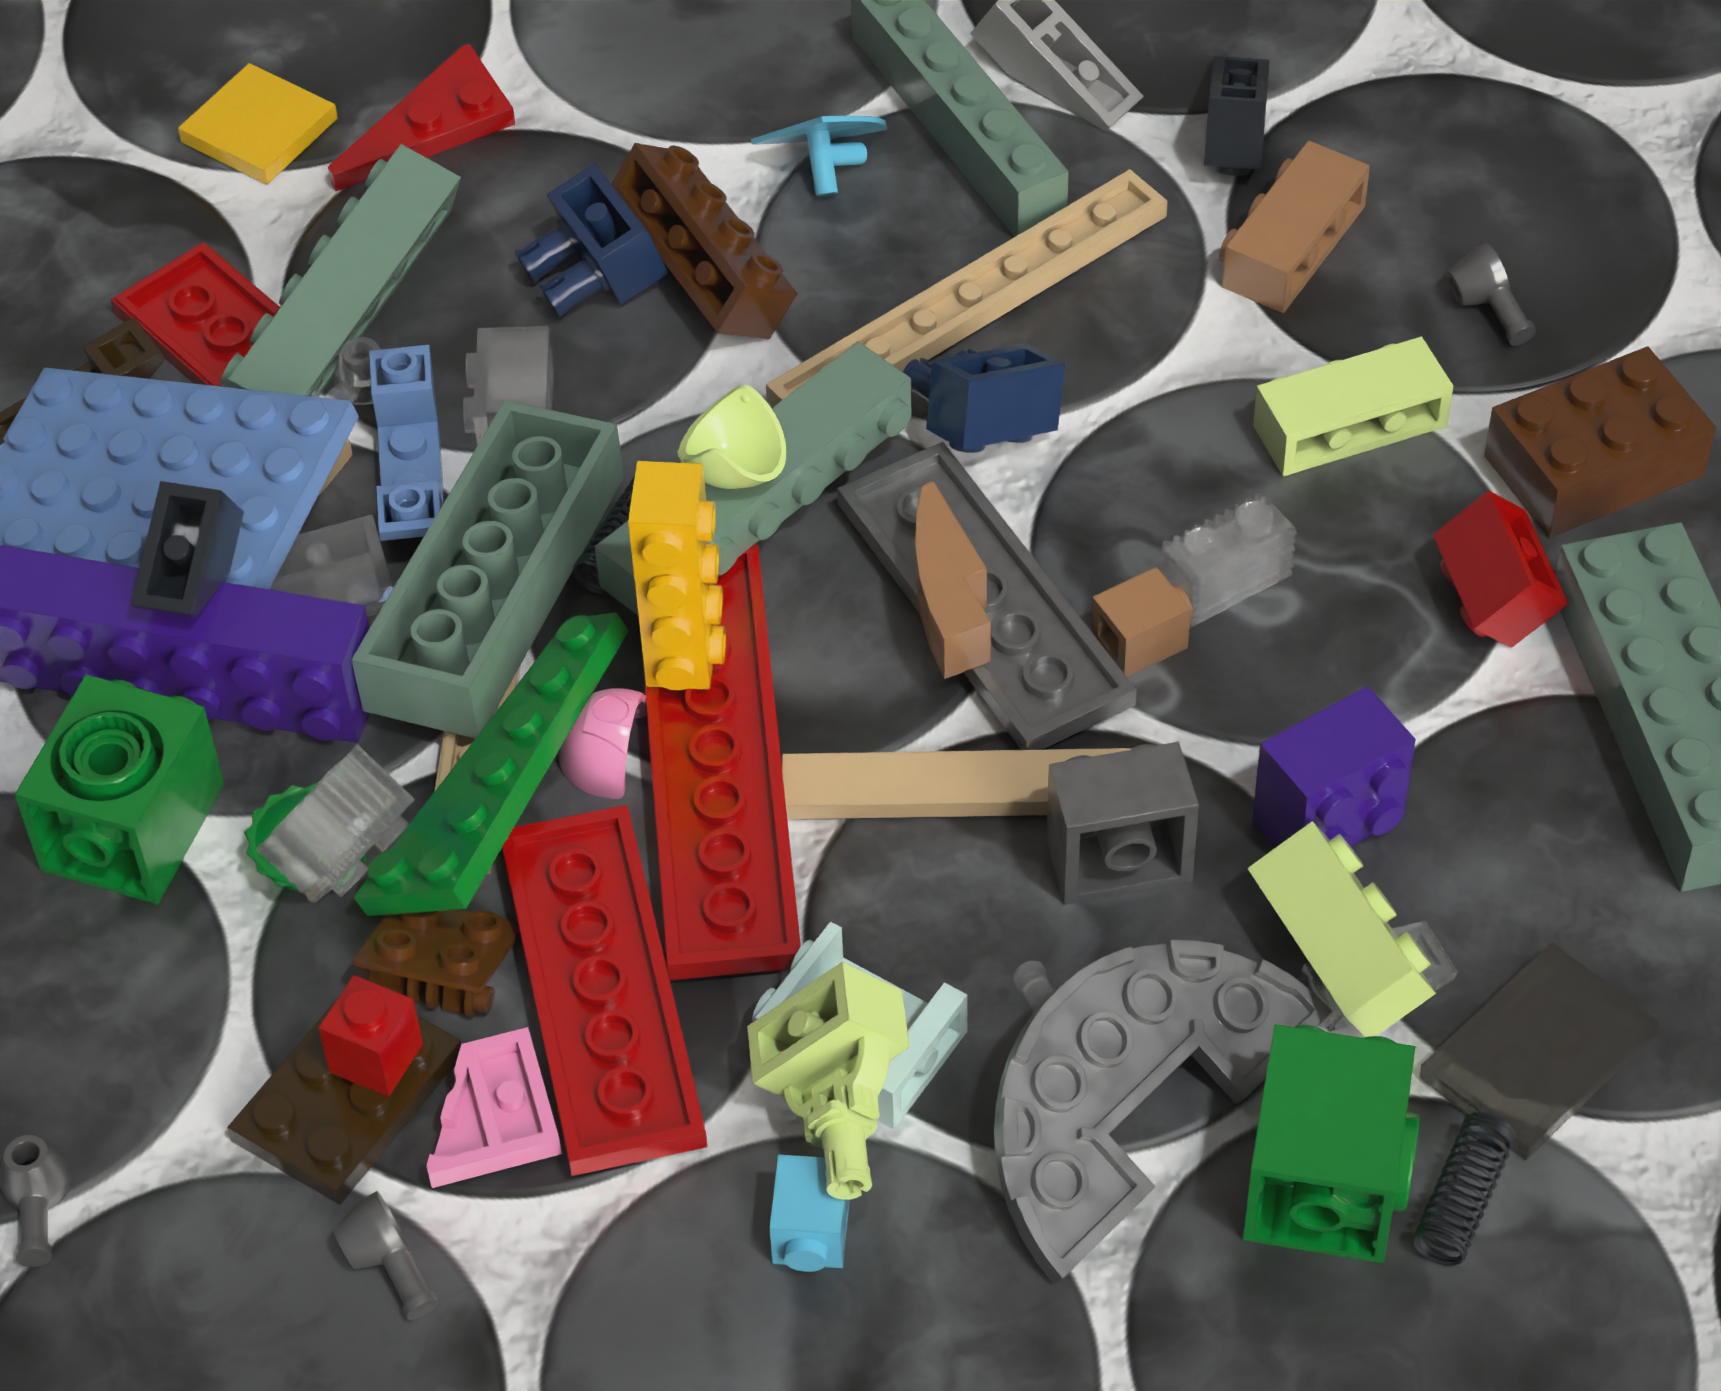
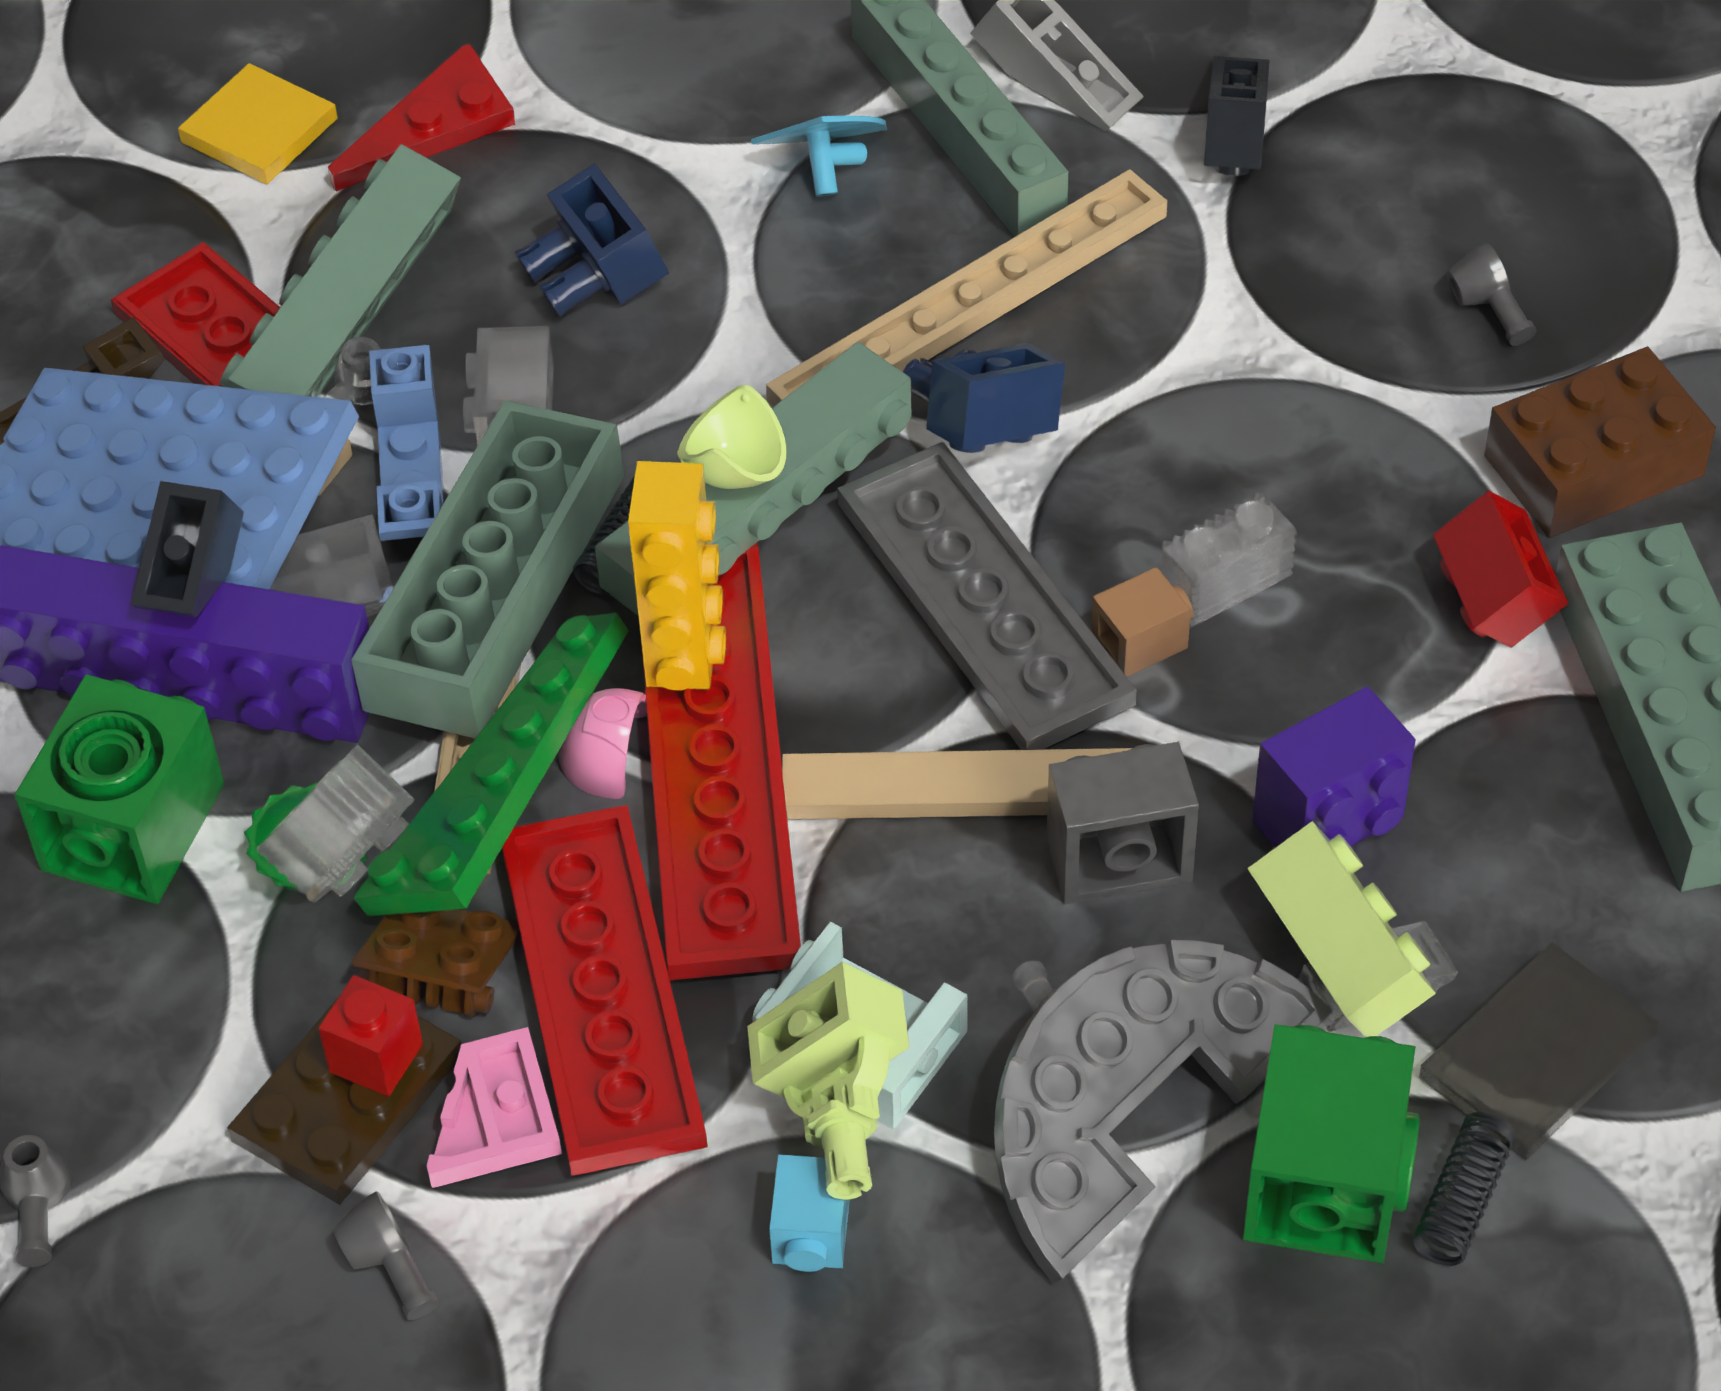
reddish brown brick [611,143,798,340] -> none
medium nougat slope [915,481,991,679] -> none
medium nougat brick [1219,140,1370,314] -> none
yellowish green brick [1253,336,1453,477] -> none

